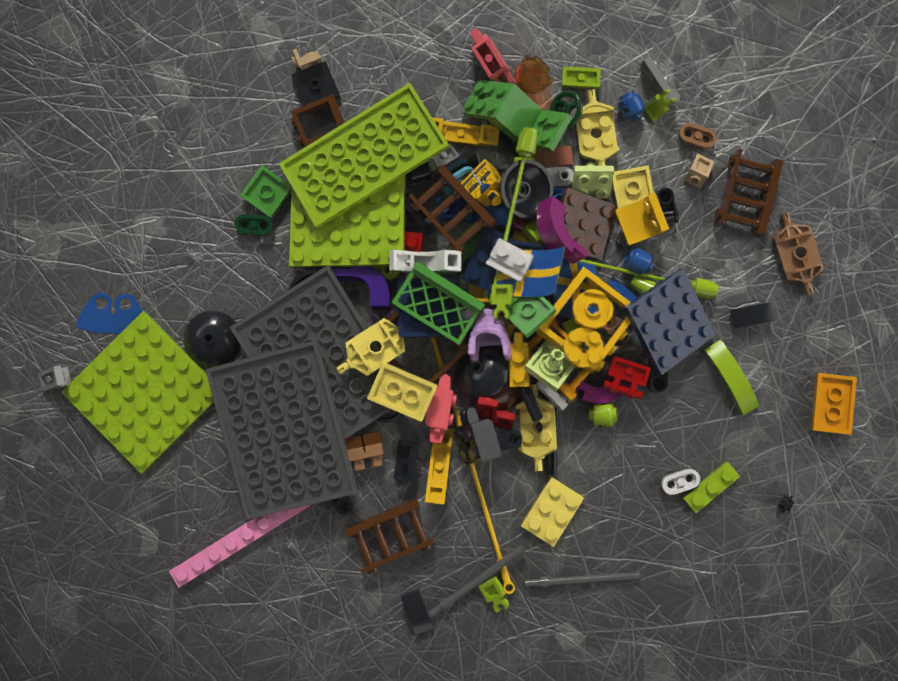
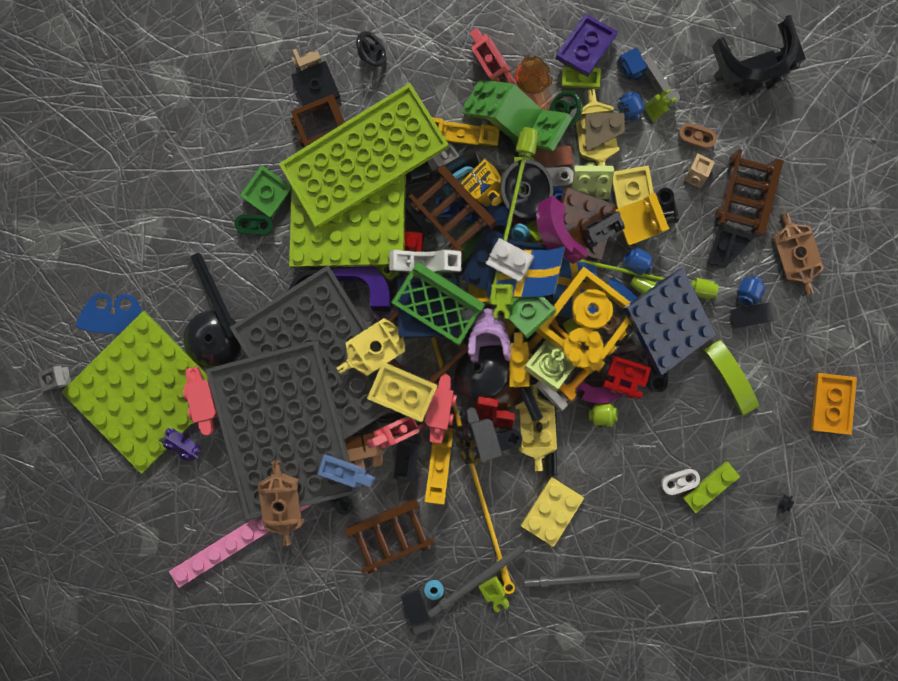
none -> dark purple hinge [158,428,201,461]
none -> coral hinge [183,367,218,435]
none -> black axle [191,253,235,339]
none -> medium nougat plate [258,461,304,546]
none -> medium blue hinge [318,454,375,488]
none -> black piece [356,31,386,67]
none -> coral hinge [366,416,427,450]
none -> medium azure plate [424,580,444,600]
none -> medium azure plate [511,224,530,242]
none -> dark purple plate [555,13,618,77]
none -> black hinge [579,211,625,249]
none -> dark tan wing [585,113,625,152]
none -> blue window [617,47,647,81]
none -> black wing [706,226,754,268]
none -> black piece [712,15,806,97]
none -> blue head [736,276,766,306]

